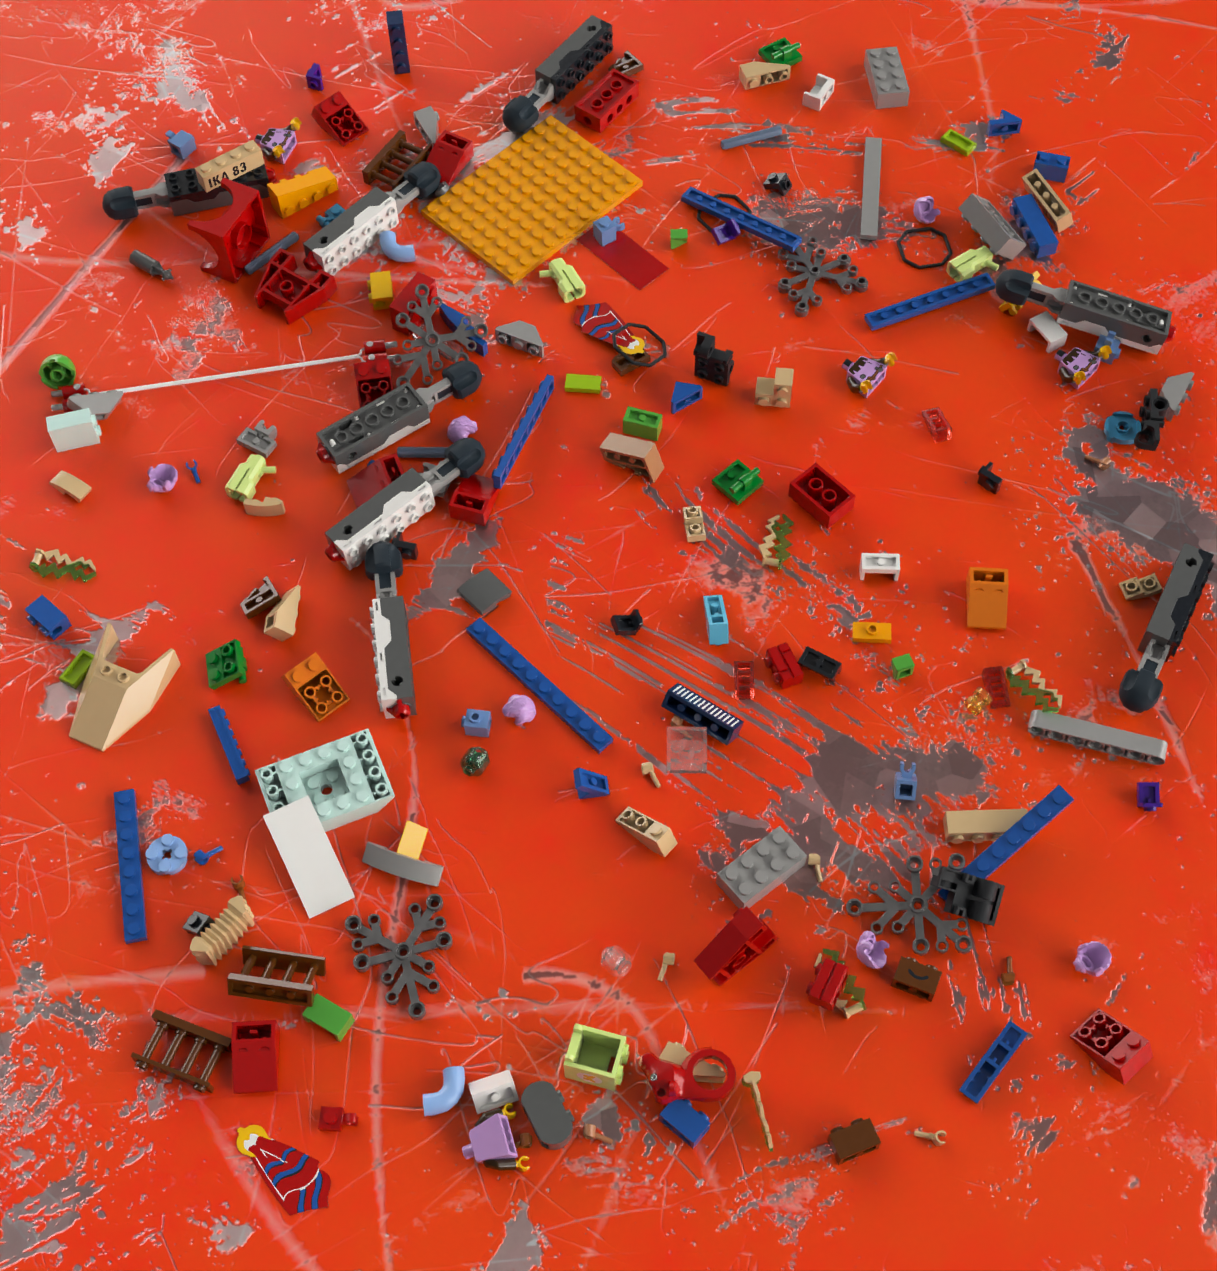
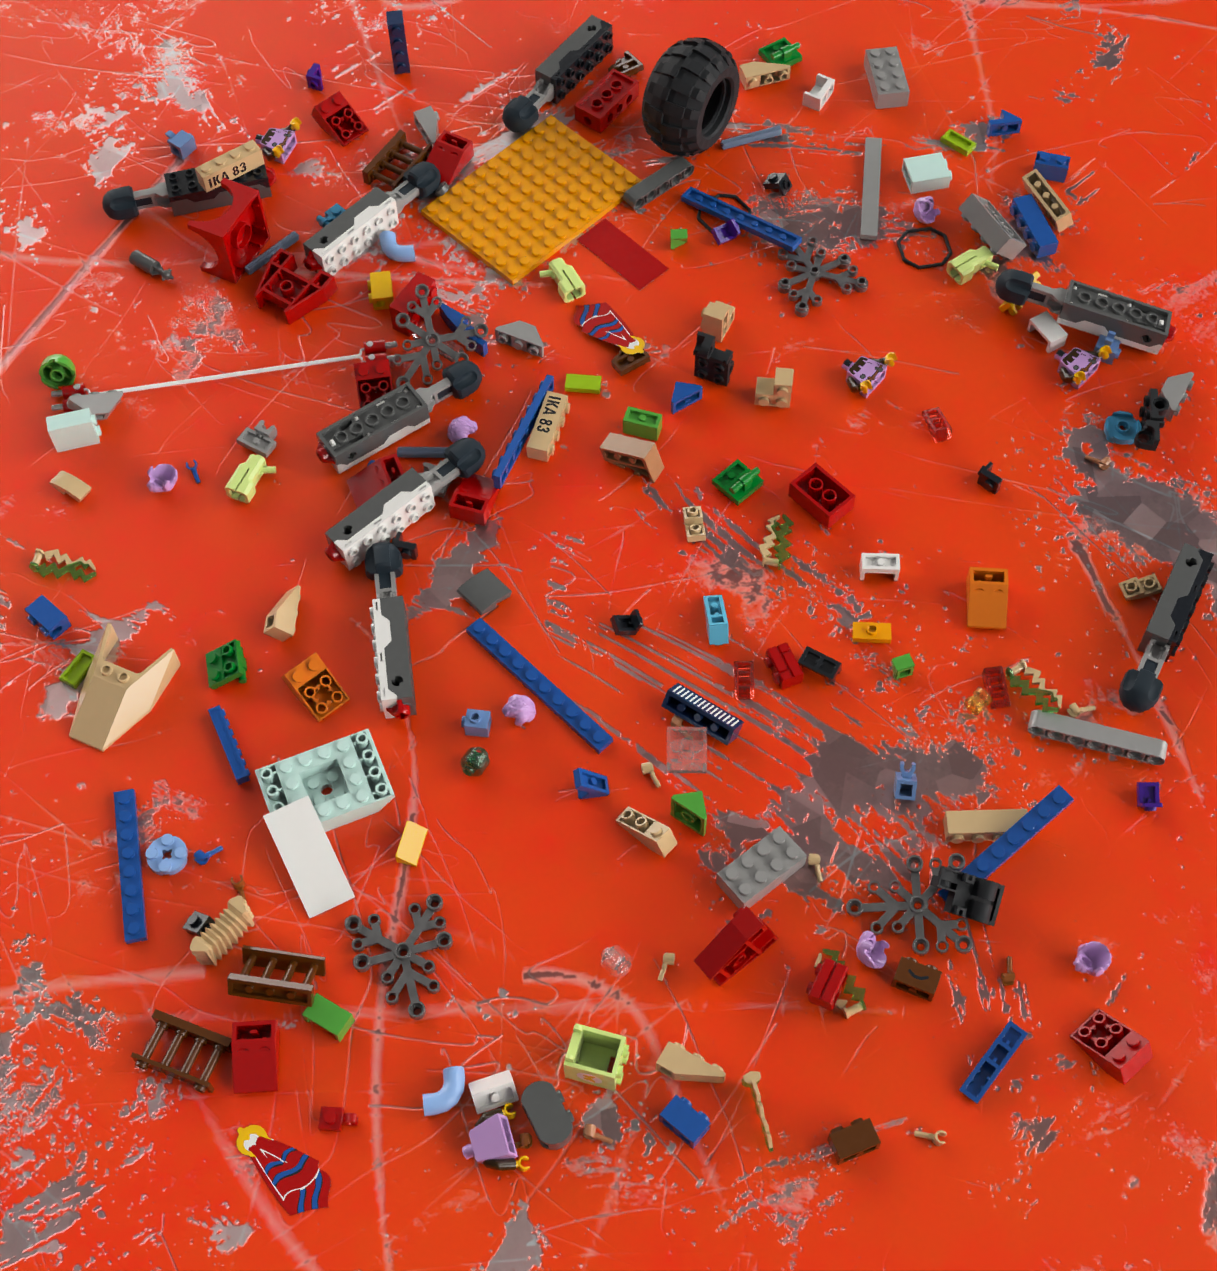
reddish brown wing [240,576,281,619] -> none
tan slope [243,497,286,516] -> none
light orange wedge [267,166,338,219] -> none
light grey slope [362,841,444,886] -> none
medium blue brick [593,216,625,247] -> none
black piece [612,323,667,367] -> none
red animal [638,1047,736,1105] -> none
blue plate [864,272,995,331] -> none
none -> tan brick [526,391,571,462]
none -> dark grey beam [623,156,694,210]
none -> black tyre [642,37,740,157]
none -> bright green slope [670,791,707,837]
none -> tan brick [700,300,735,343]
none -> light aqua brick [901,152,952,194]
none -> tan hand [1067,703,1096,718]

